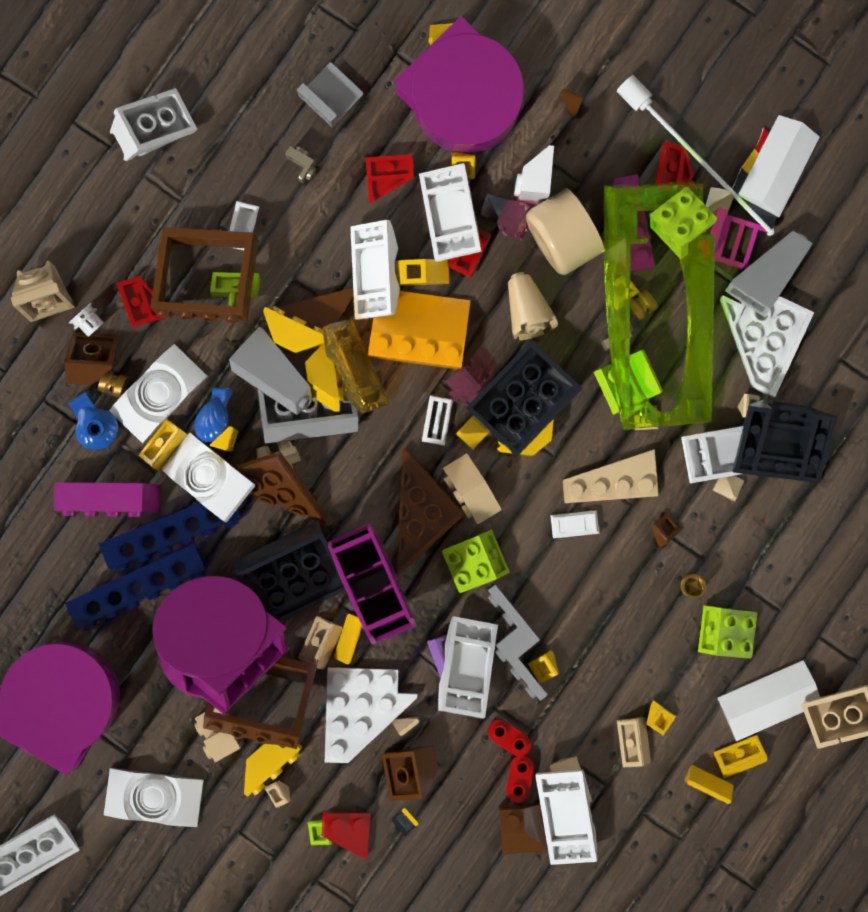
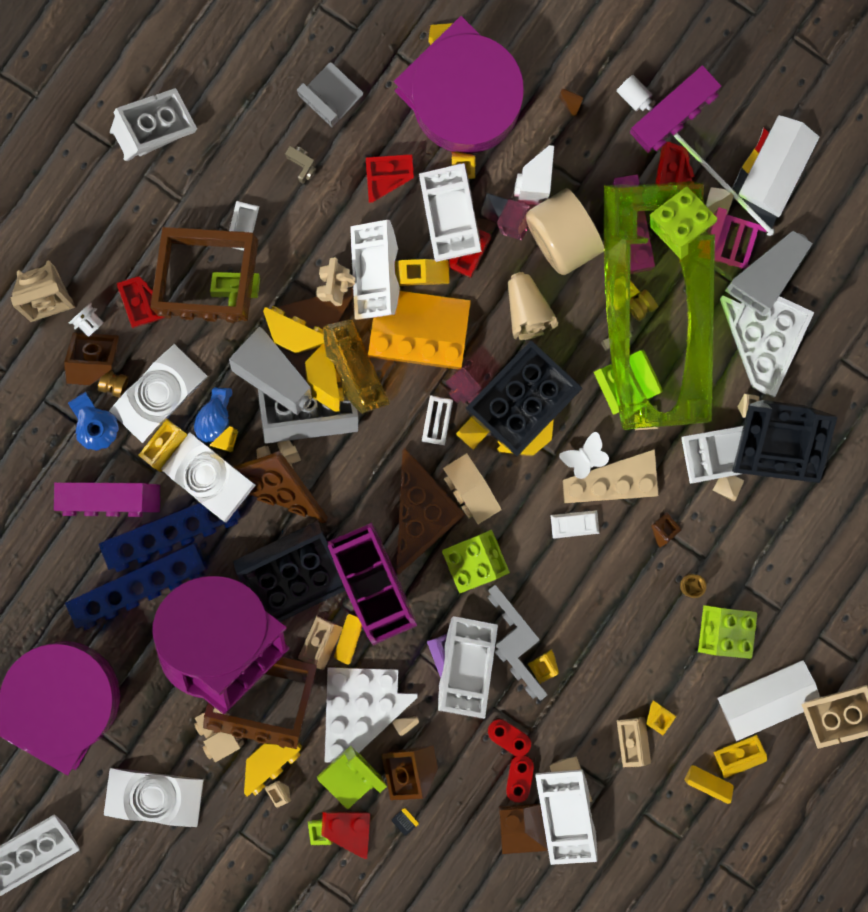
none -> tan hips [316,257,355,306]
none -> lime bracket [317,746,387,809]
none -> white animal [559,432,609,479]
none -> magenta wedge [630,65,721,153]

